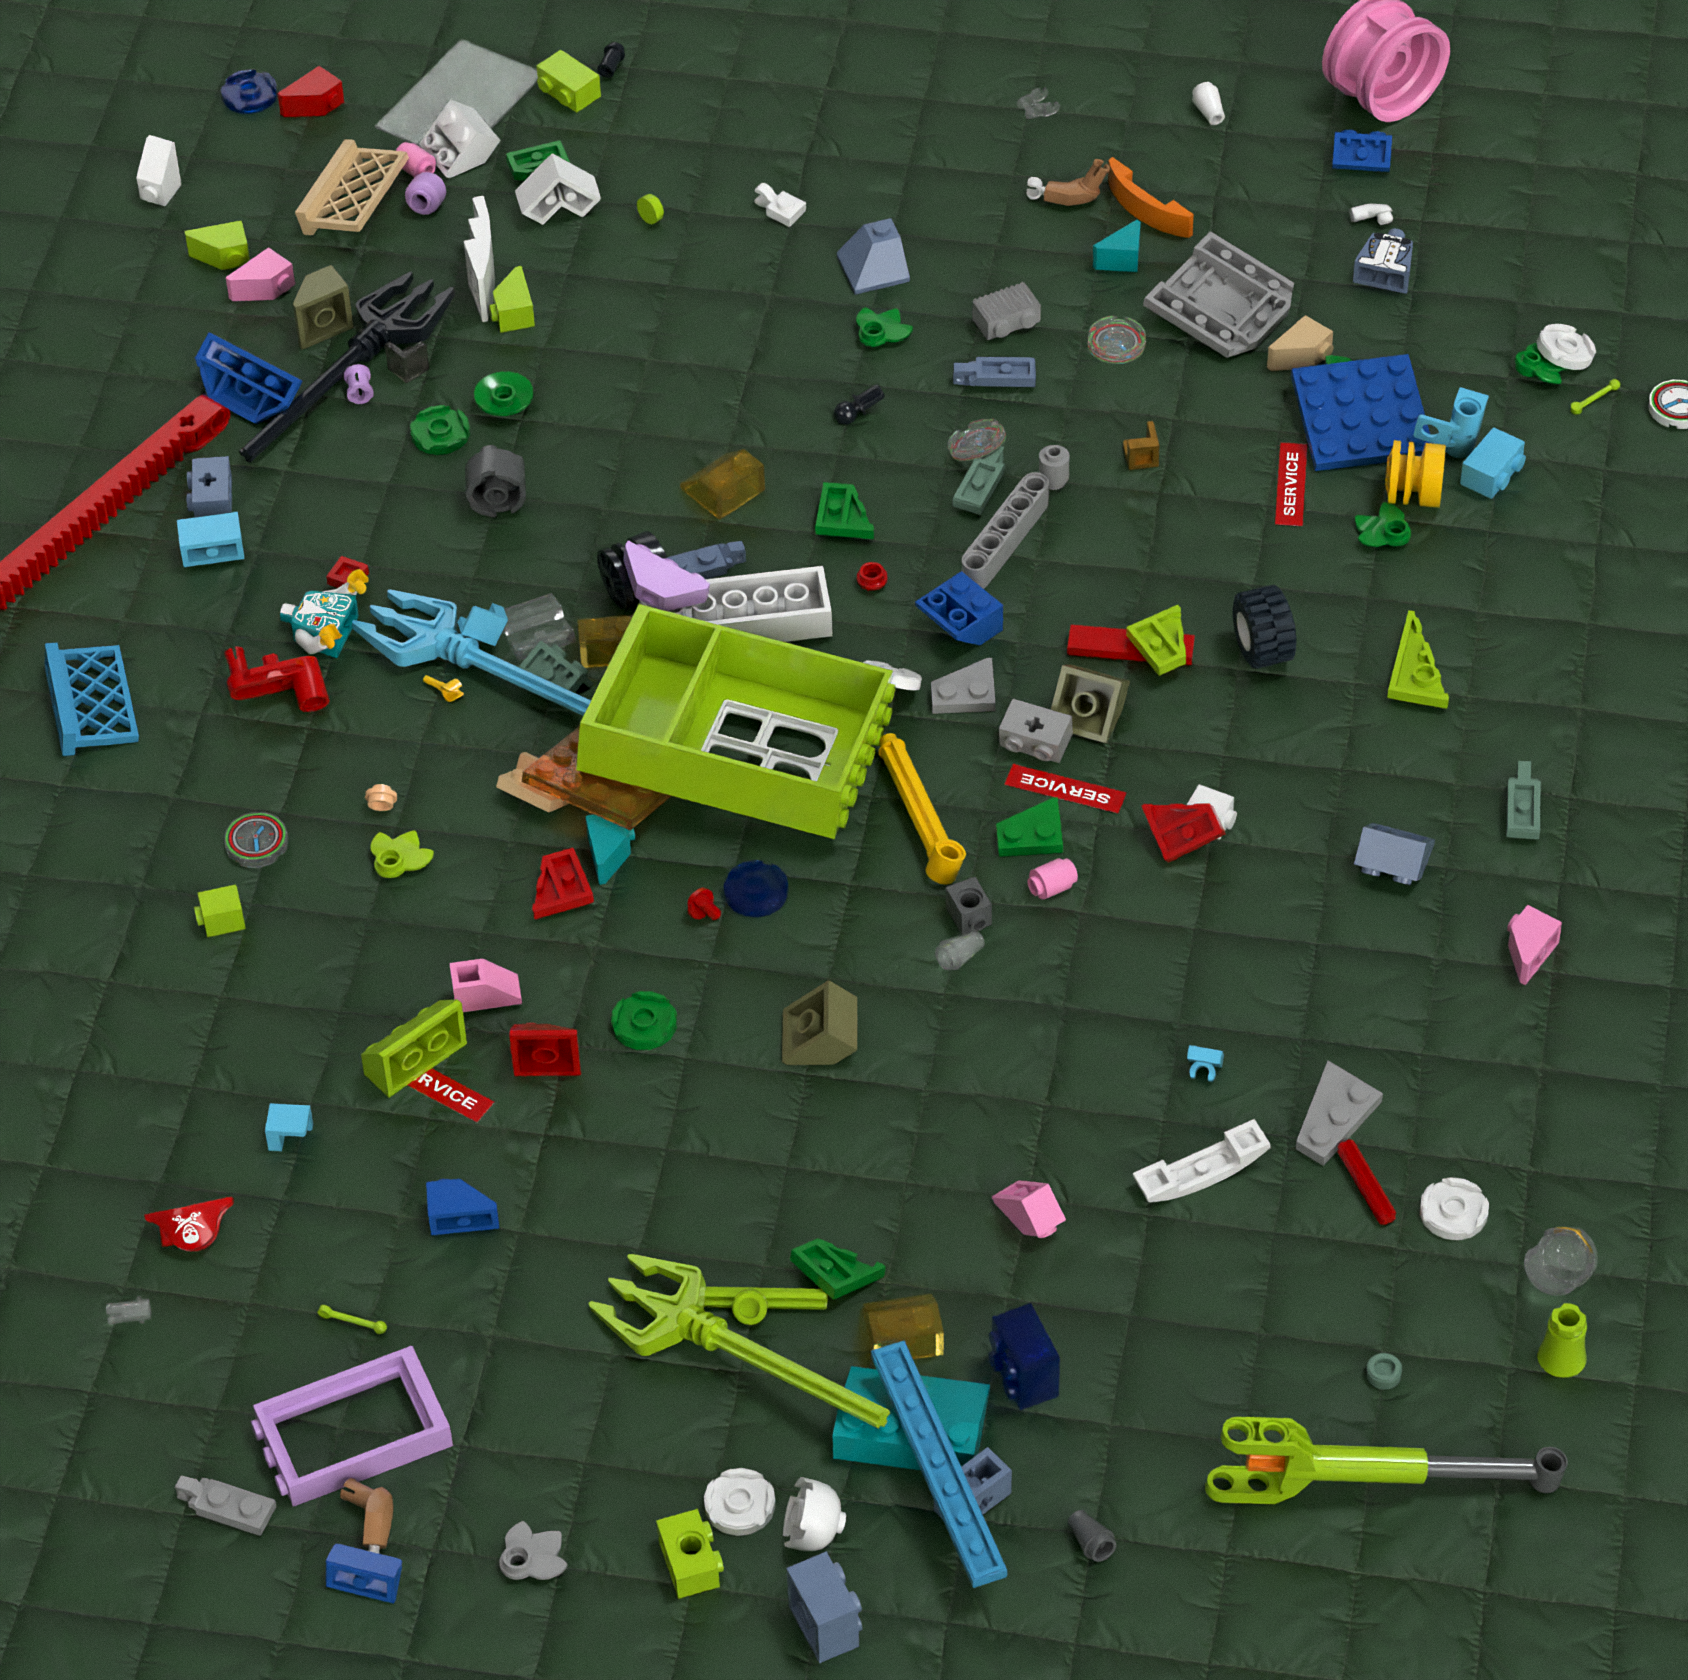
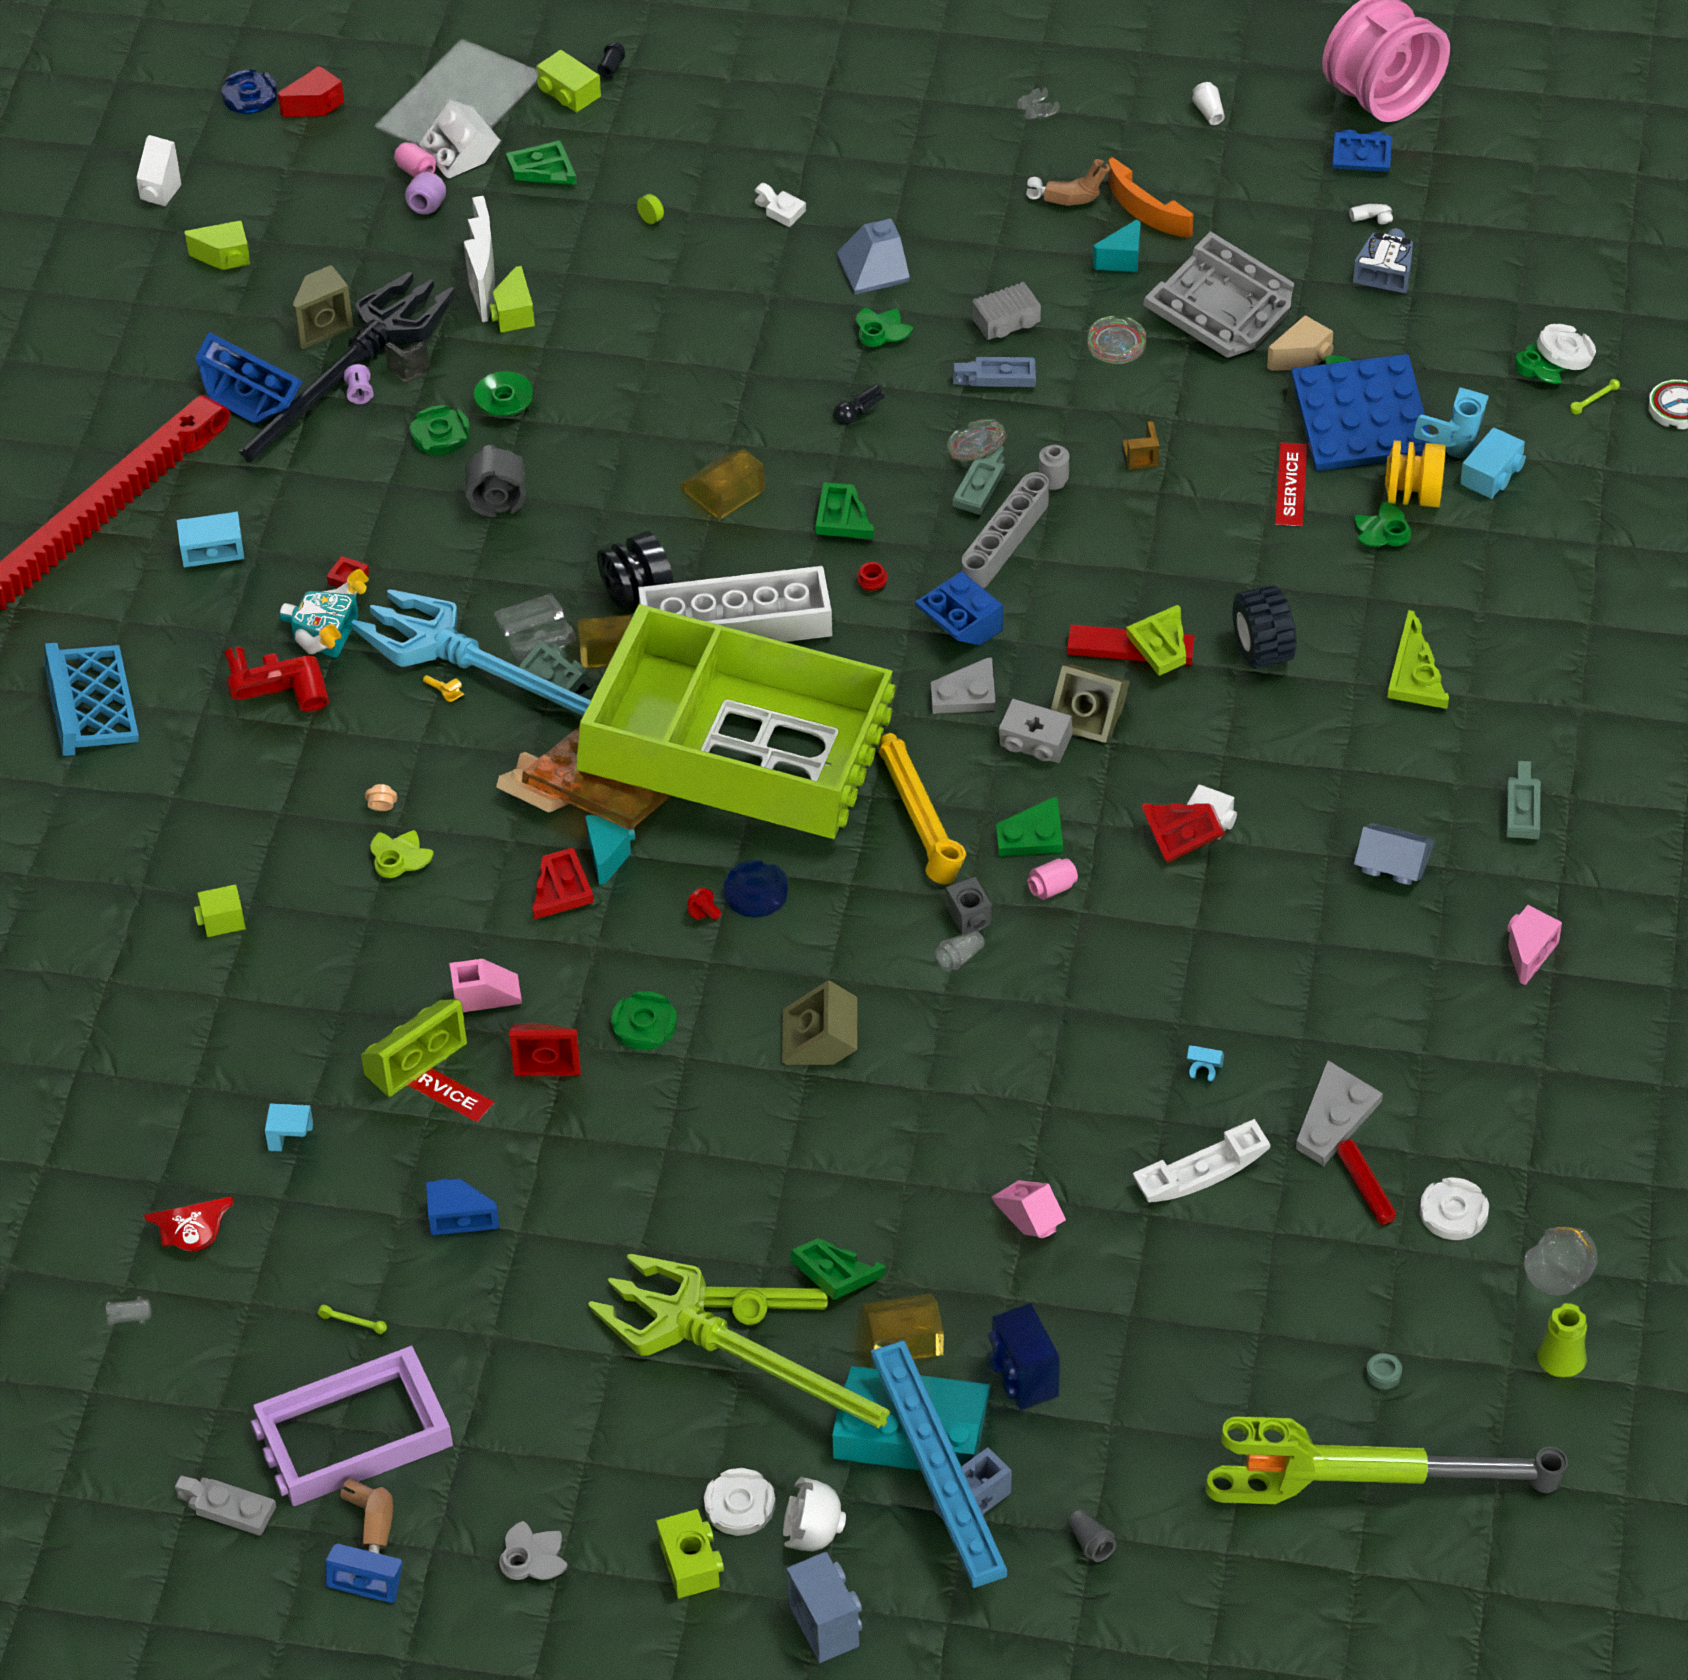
sand blue brick [187,456,232,518] -> none
tile [223,812,289,868] -> none
bright pink slope [226,247,295,301] -> none
tan fence [295,139,409,235] -> none
medium azure panel [457,603,508,646] -> none
white brick [515,154,601,225] -> none
lavender slope [623,541,710,611] -> none
sand blue hinge [667,541,746,579] -> none
white tile [863,660,922,690] -> none
red sticker [1004,764,1127,814] -> none

